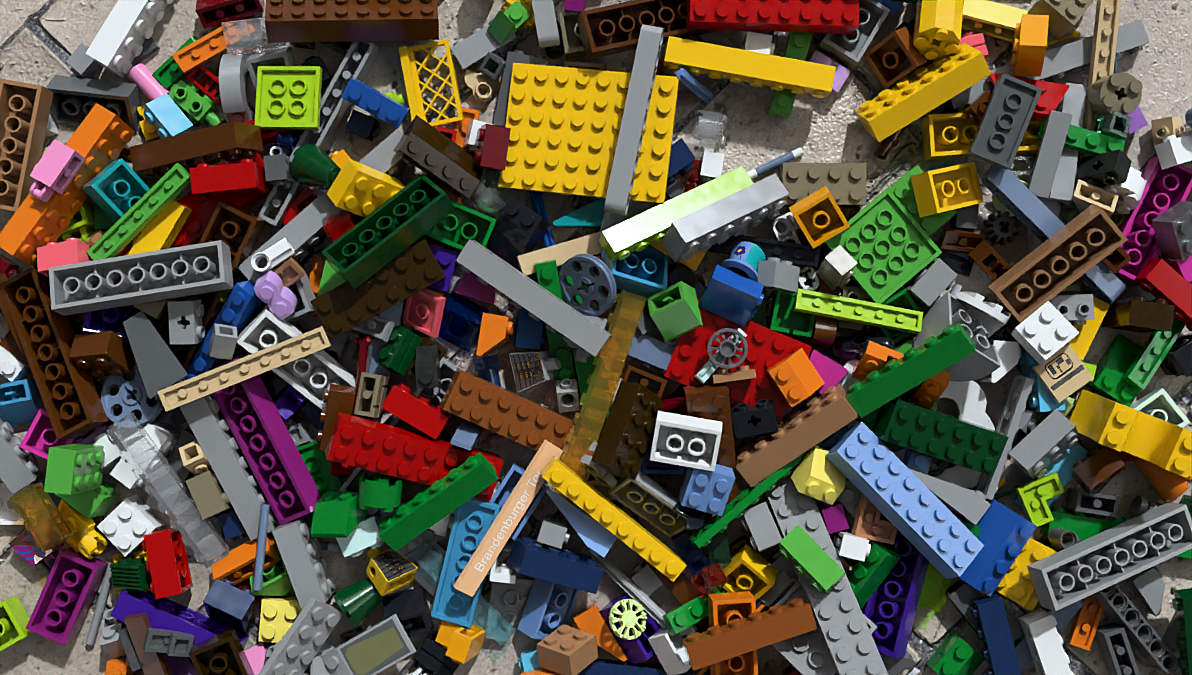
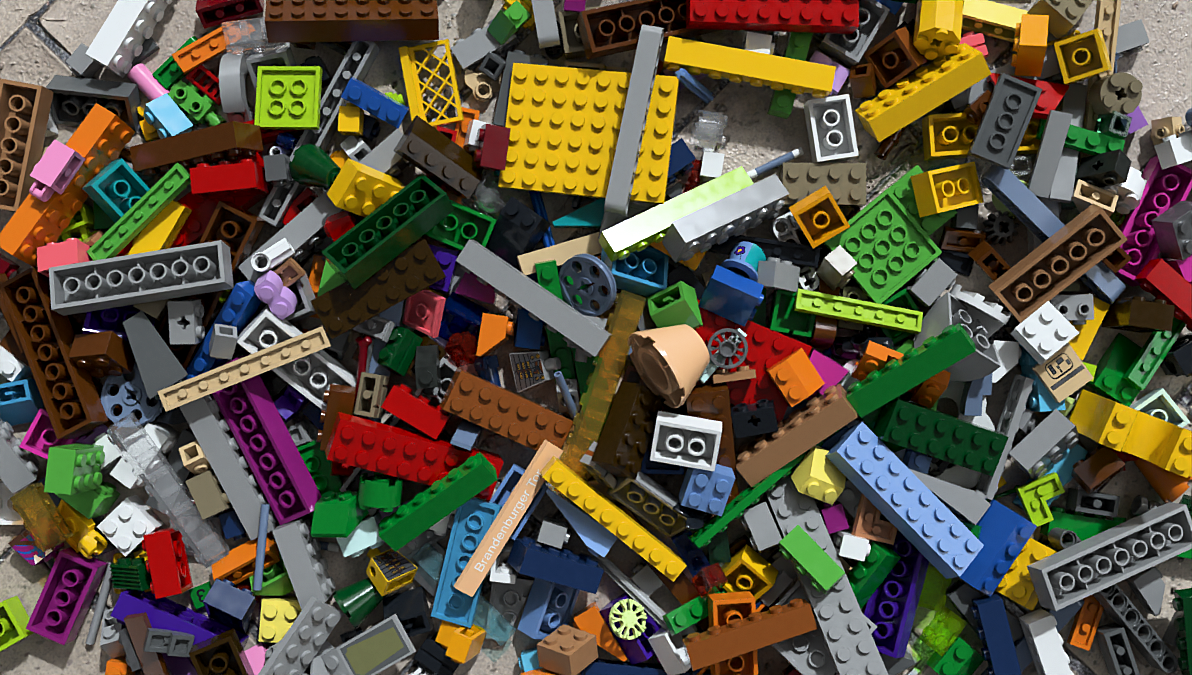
none -> green tile [188,581,212,609]
none -> yellow brick [338,103,364,136]
none -> white brick [339,136,372,162]
none -> clear red brick [444,331,478,367]
none -> sand blue piece [554,371,588,440]
none -> light nougat cone [628,324,710,408]
none -> white brick [804,94,859,163]
none -> reddish brown brick [849,63,877,99]
none -> clear neon green brick [919,605,967,656]
none -> sand blue slope [959,372,993,416]
none -> yellow brick [1054,28,1112,85]

